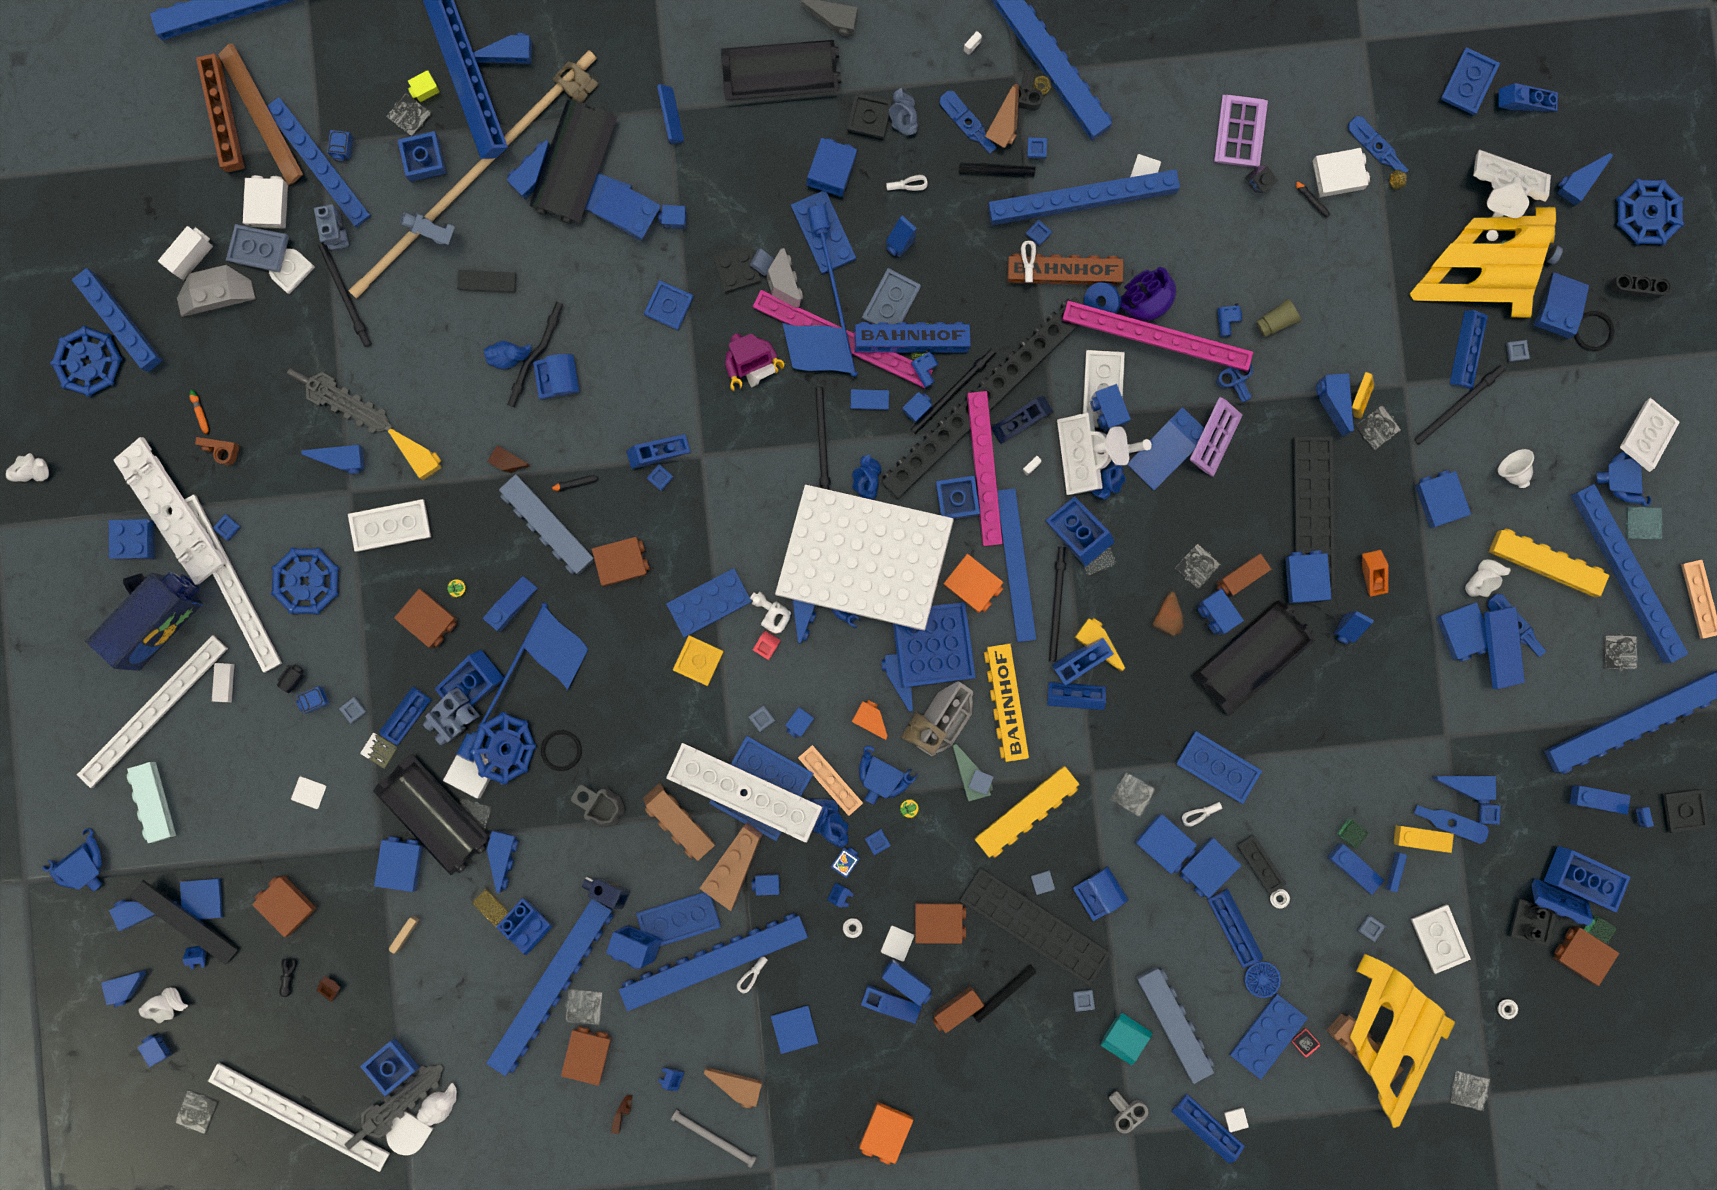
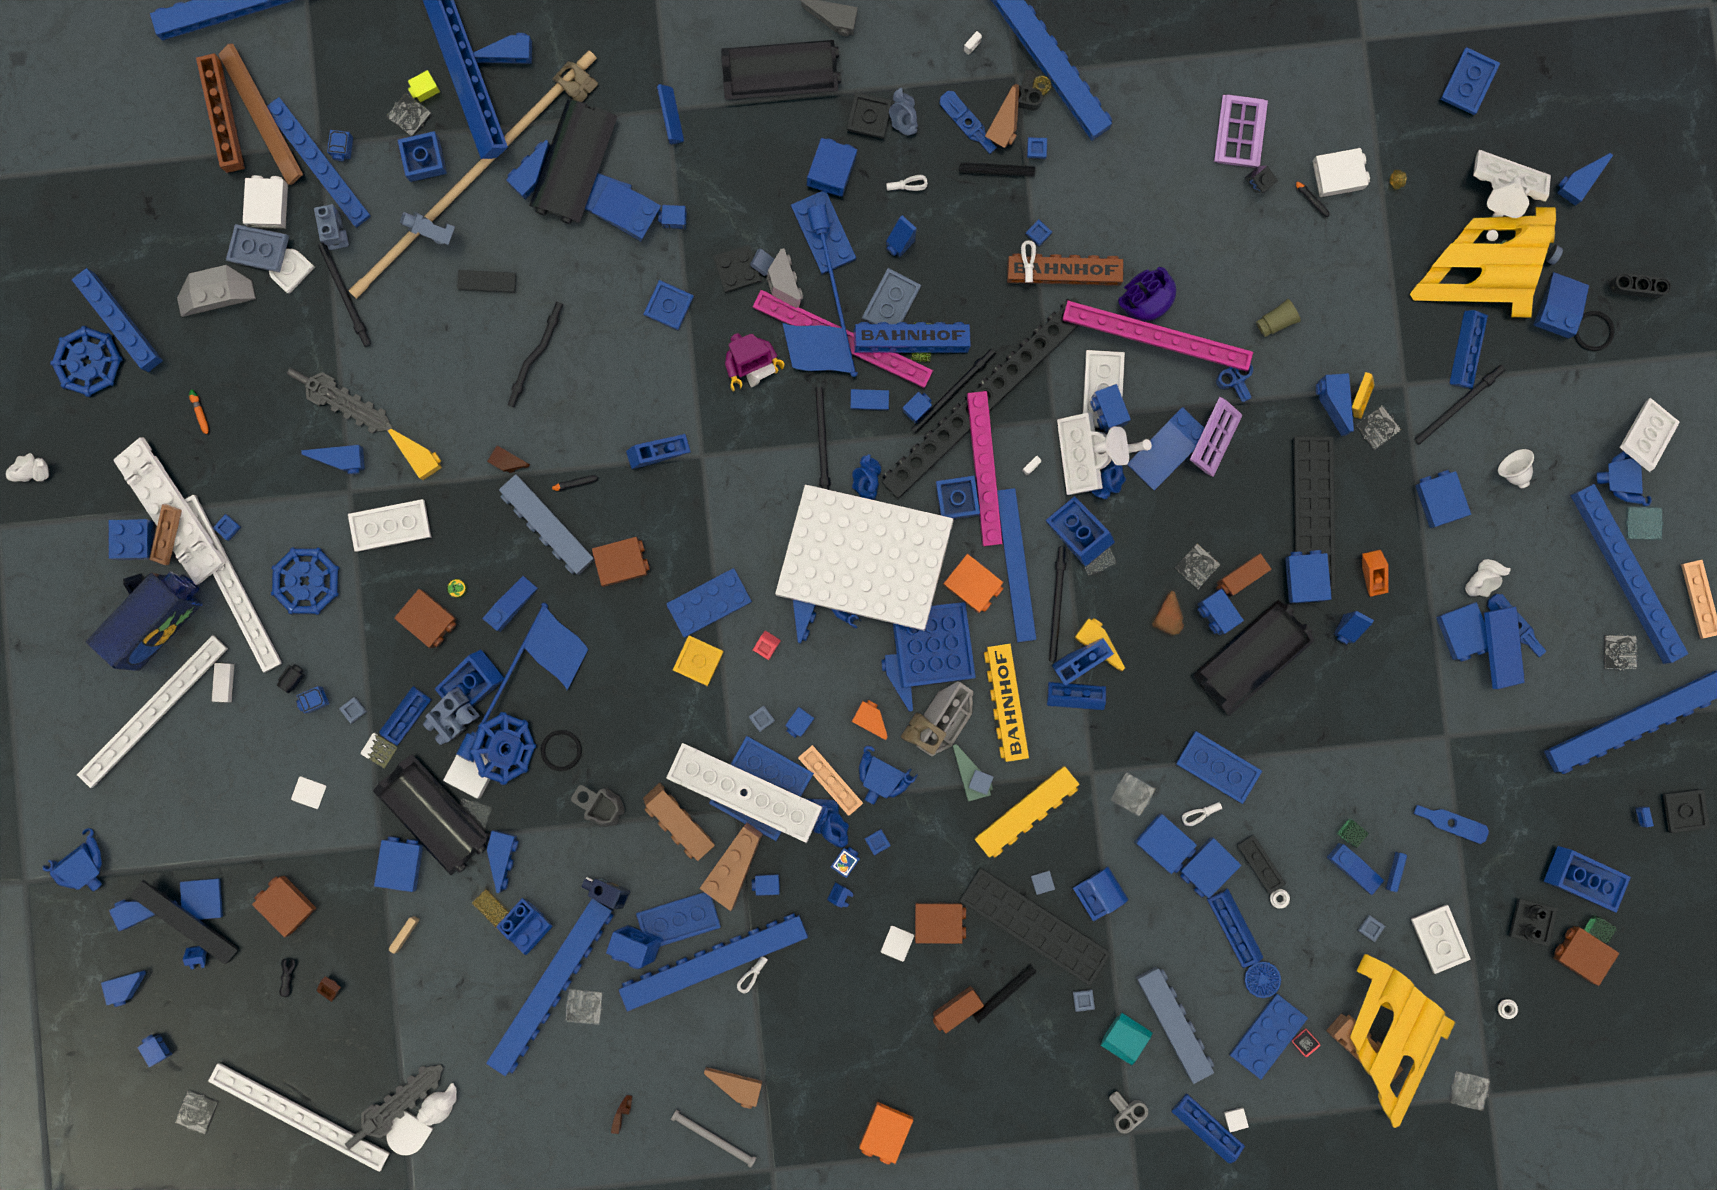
light aqua brick [127,762,176,843] -> none
white hair [138,987,188,1023] -> none
white brick [158,226,213,281] -> none
dark orange plate [195,437,239,466] -> none
blue brick [360,1038,420,1096] -> none
blue hair [484,341,532,369] -> none
blue brick [533,354,579,400] -> none
dark orange brick [561,1026,612,1086] -> none
blue tile [647,464,674,491] -> none
blue tile [658,1068,684,1091] -> none
white piece [750,592,791,634] -> none
blue tile [771,1005,819,1054] -> none
white plate [843,918,862,938] -> none
blue slope [861,984,922,1024] -> none
blue brick [881,959,932,1006] -> none
tile [900,799,919,818] -> none
blue piece [911,350,939,388] -> none
blue brick [988,169,1180,226] -> none
dark blue slope [991,396,1054,444] -> none
blue tile [1084,282,1121,314] -> none
white sticker [1131,154,1161,177] -> none
blue piece [1217,303,1242,337] -> none
blue piece [1348,116,1408,177] -> none
yellow slope [1393,825,1454,853] -> none
blue slope [1433,776,1496,803] -> none
blue tile [1479,804,1501,825] -> none
yellow brick [1489,528,1609,597] -> none
blue slope [1499,83,1558,111] -> none
sand blue tile [1506,340,1530,362] -> none
blue plate [1531,878,1593,926] -> none
blue slope [1570,785,1631,815] -> none
blue plate [1616,178,1685,245] -> none
none -> medium nougat tile [149,504,182,565]

